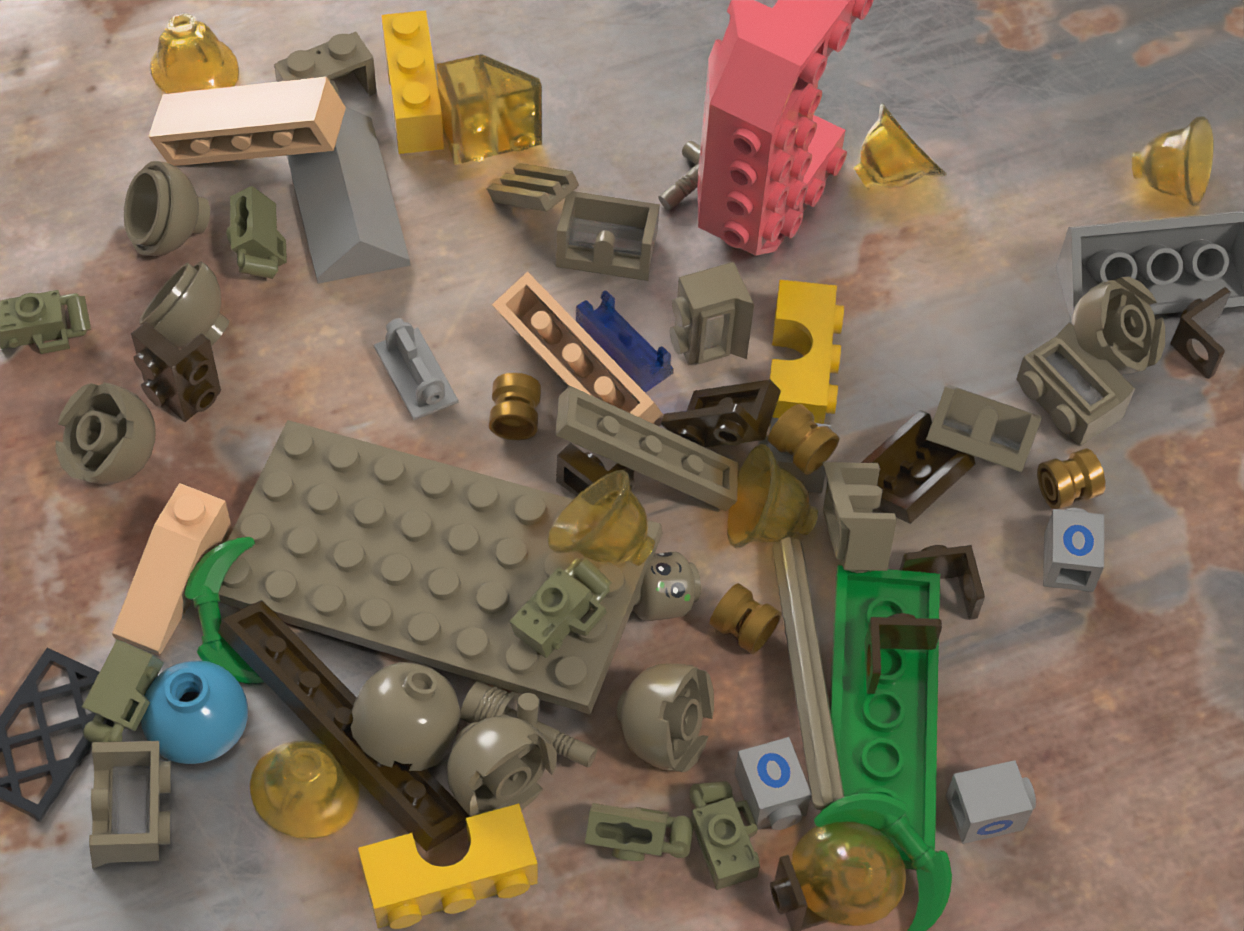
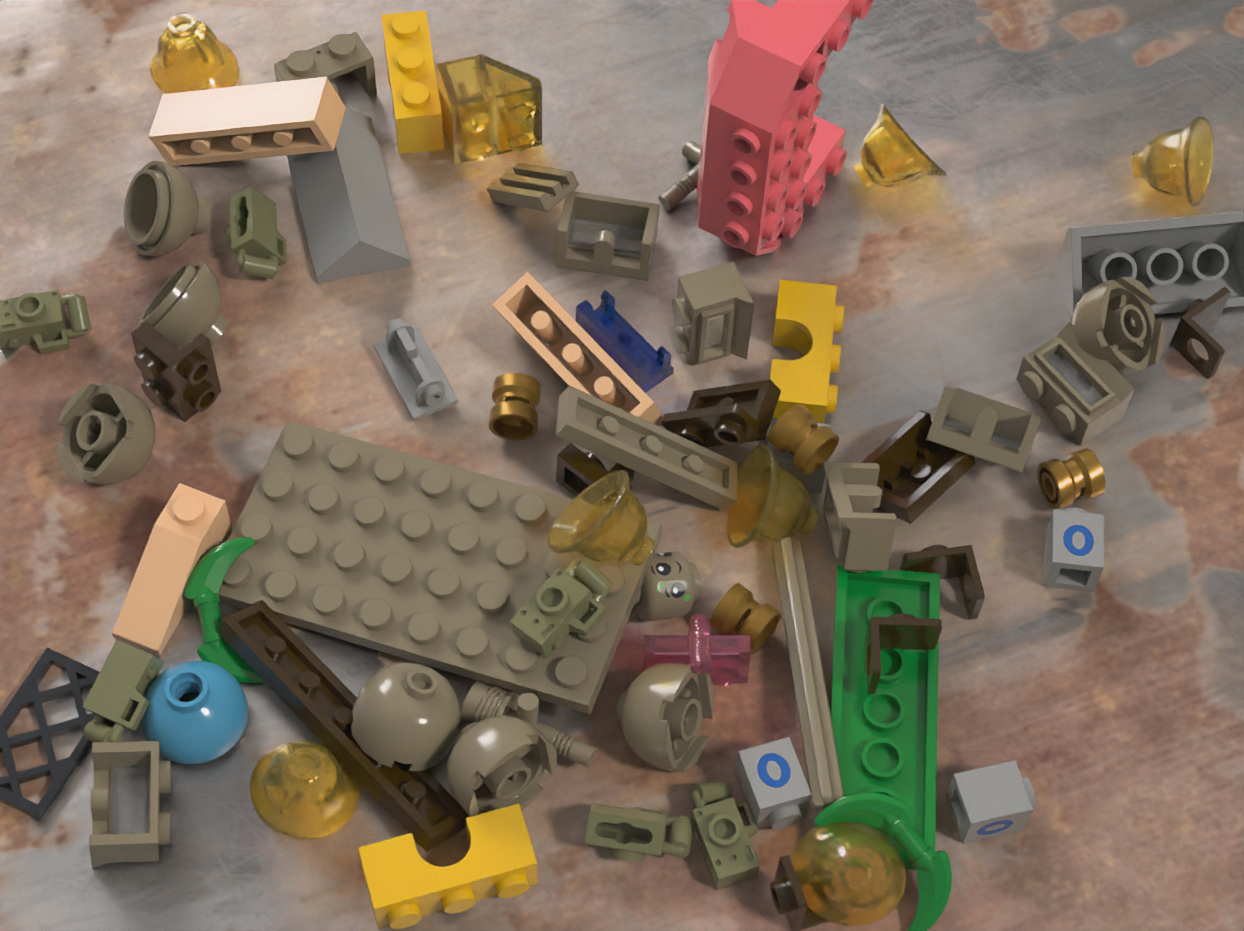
none -> clear pink plate [643,614,751,686]

